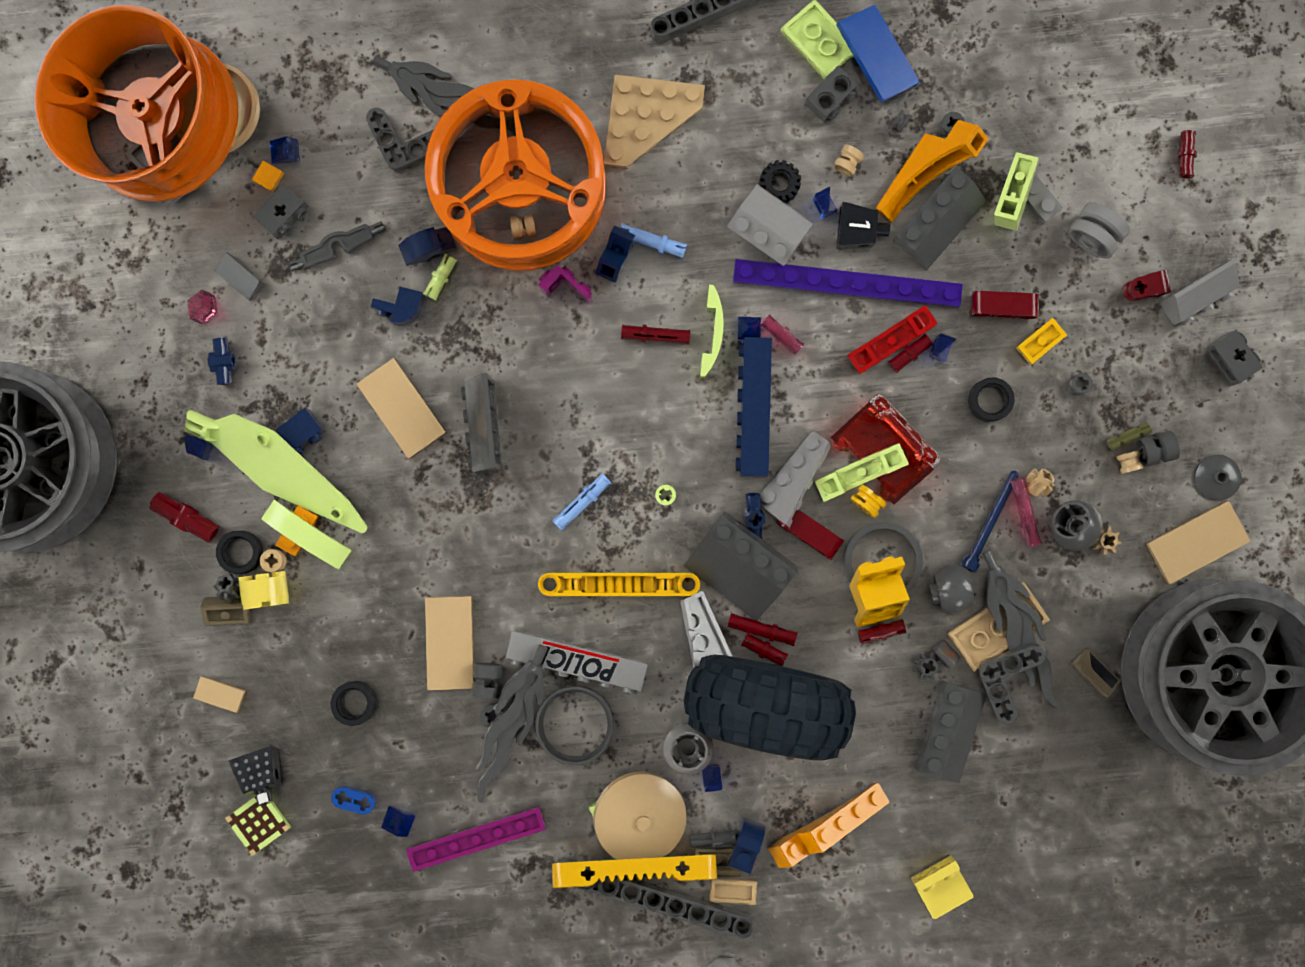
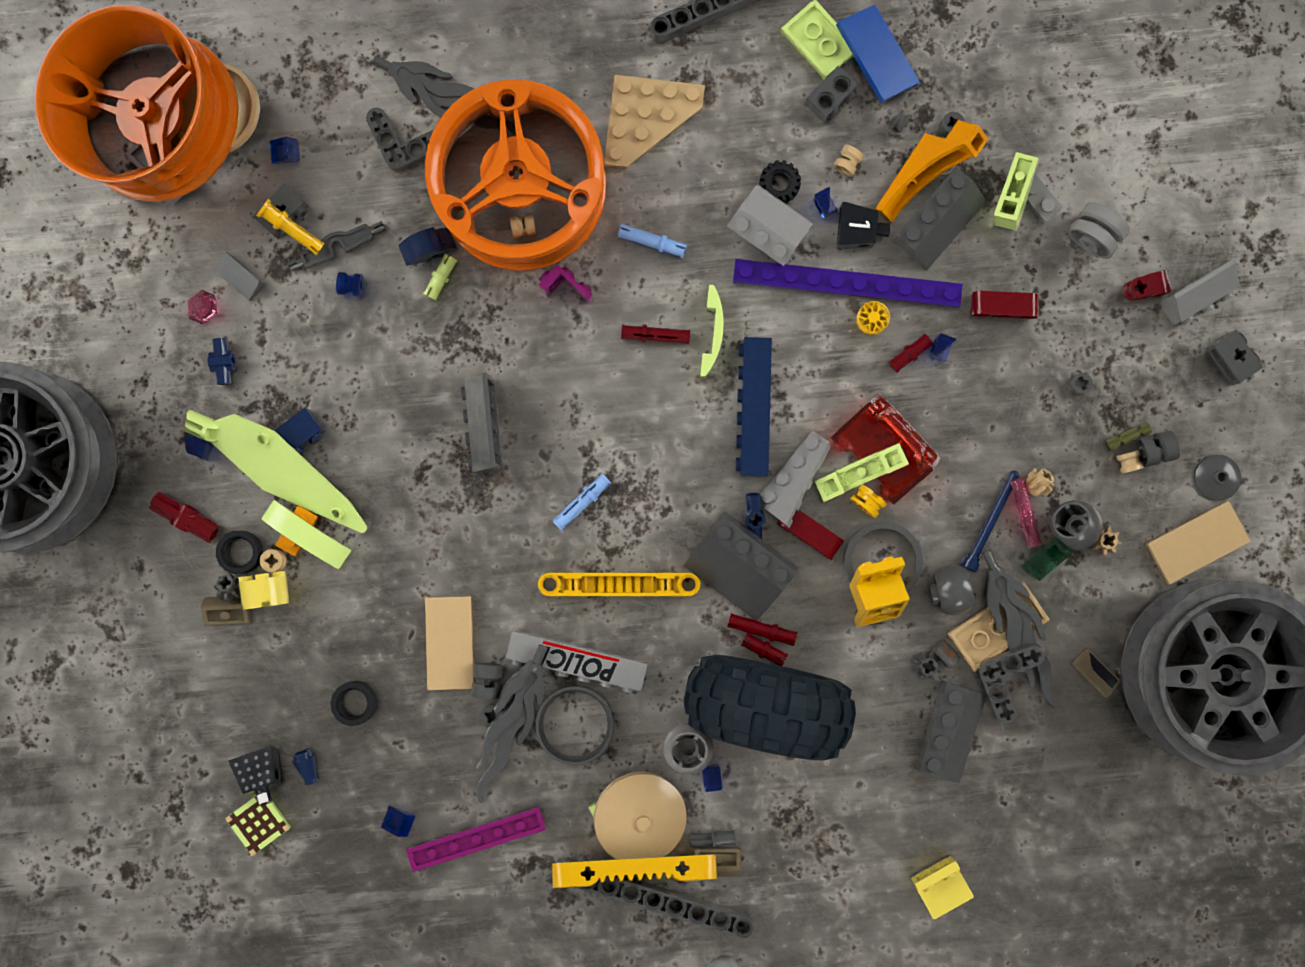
tan tile [193,676,246,713] -> none
light orange tile [252,161,284,192] -> none
blue beam [331,786,376,815] -> none
tan tile [356,358,447,459] -> none
dark blue brick [371,286,425,326] -> none
dark blue brick [595,226,635,283] -> none
yellowish green bush [655,485,676,505] -> none
light grey wing [680,591,733,667] -> none
tan tile [709,877,757,905] -> none
dark blue brick [728,817,766,874] -> none
clear blue slope [738,317,761,340] -> none
clear pink pin [760,314,804,355] -> none
light orange arch [768,782,890,868] -> none
red slope [847,305,938,374] -> none
dark red pin [858,619,907,645] -> none
black tyre [968,377,1015,422] -> none
yellow plate [1016,318,1067,365] -> none
dark red pin [1178,130,1197,179] -> none
none -> yellow pin [256,199,324,255]
none -> dark blue cone [292,749,318,785]
none -> clear blue wheel [336,272,364,297]
none -> yellow wheel [856,301,890,335]
none -> clear green slope [1022,536,1072,581]

